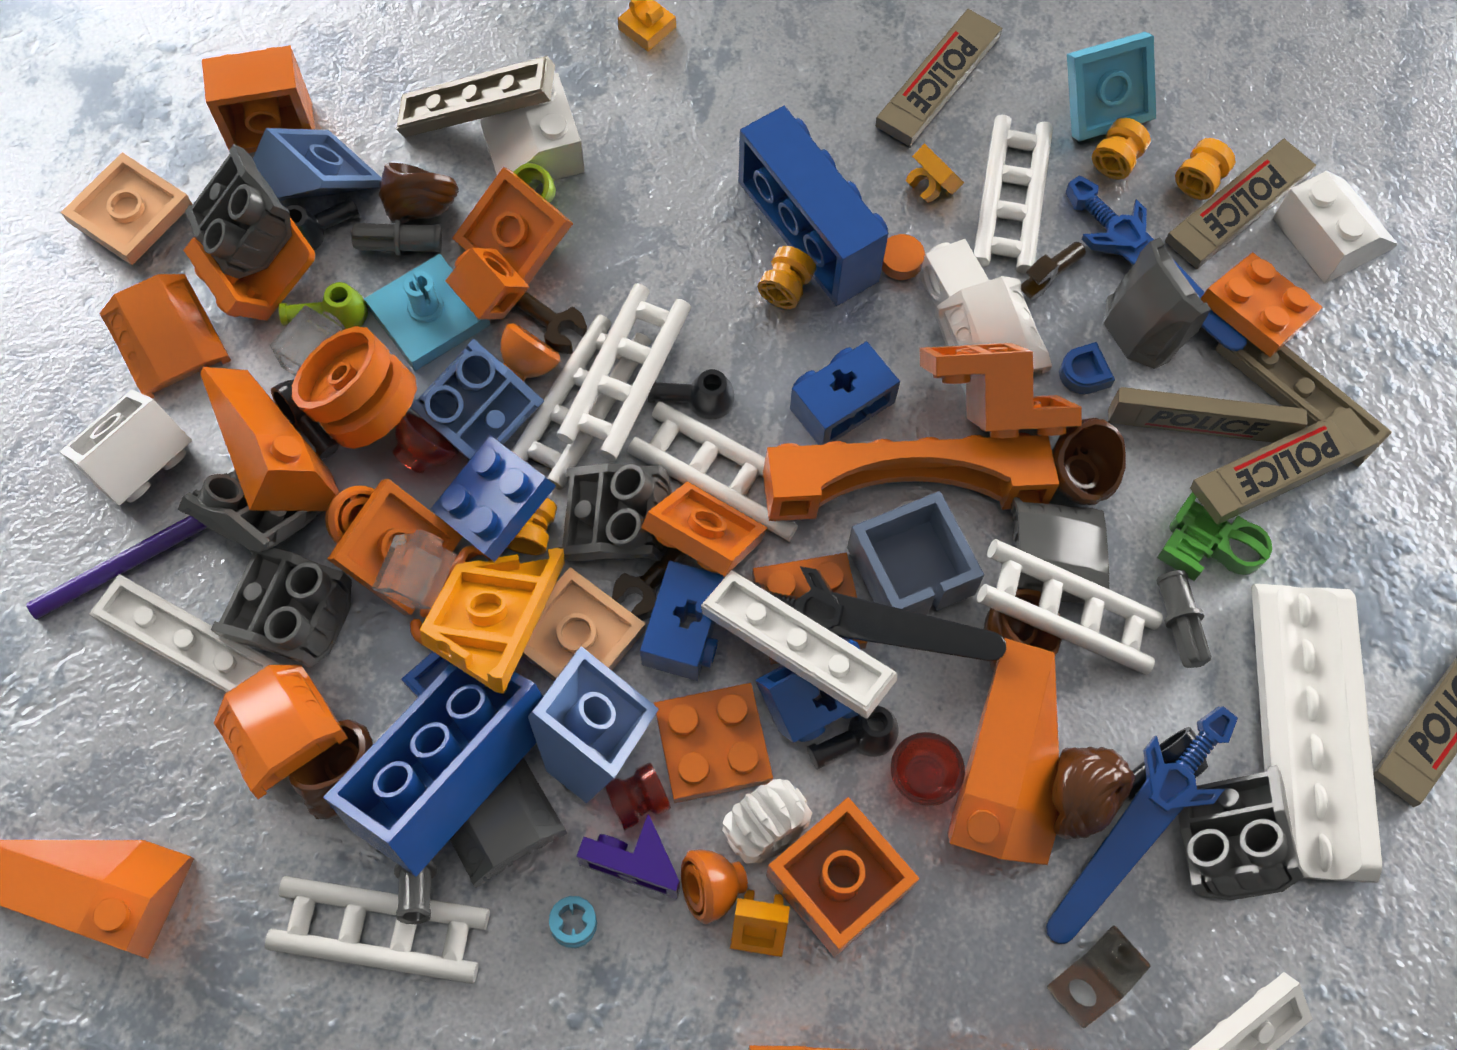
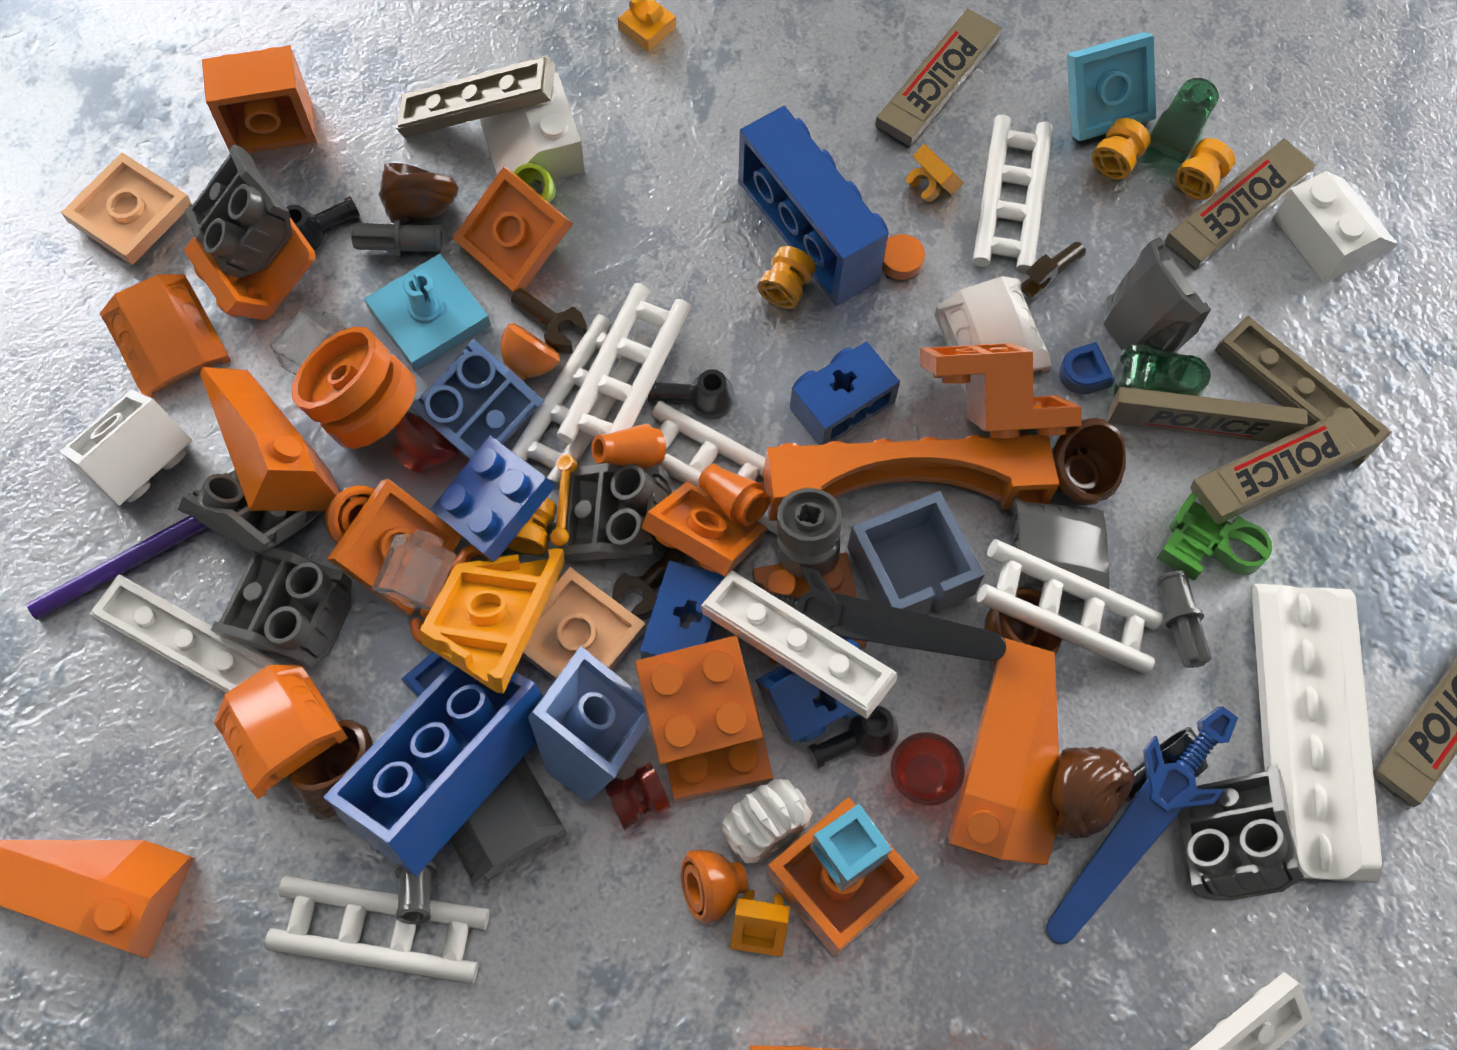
medium blue slope [253,128,382,201] -> none
black bar [271,379,339,459] -> none
lime bar [279,282,368,332] -> none
orange brick [445,247,529,319] -> none
medium azure bush [549,896,597,949] -> none
dark purple slope [576,815,680,899] -> none
white brick [919,239,989,307] -> none
clear smoke bracket [1047,925,1151,1028] -> none
blue sword [1065,175,1247,351] -> none
orange plate [1201,252,1323,357] -> none
none -> light orange hinge [550,454,577,547]
none -> orange cone [591,424,666,469]
none -> orange brick [634,635,763,764]
none -> orange cone [698,464,770,526]
none -> dark grey wheel [777,488,842,578]
none -> medium azure brick [810,804,892,892]
none -> clear green piece [1114,345,1211,396]
none -> clear green piece [1149,78,1219,164]

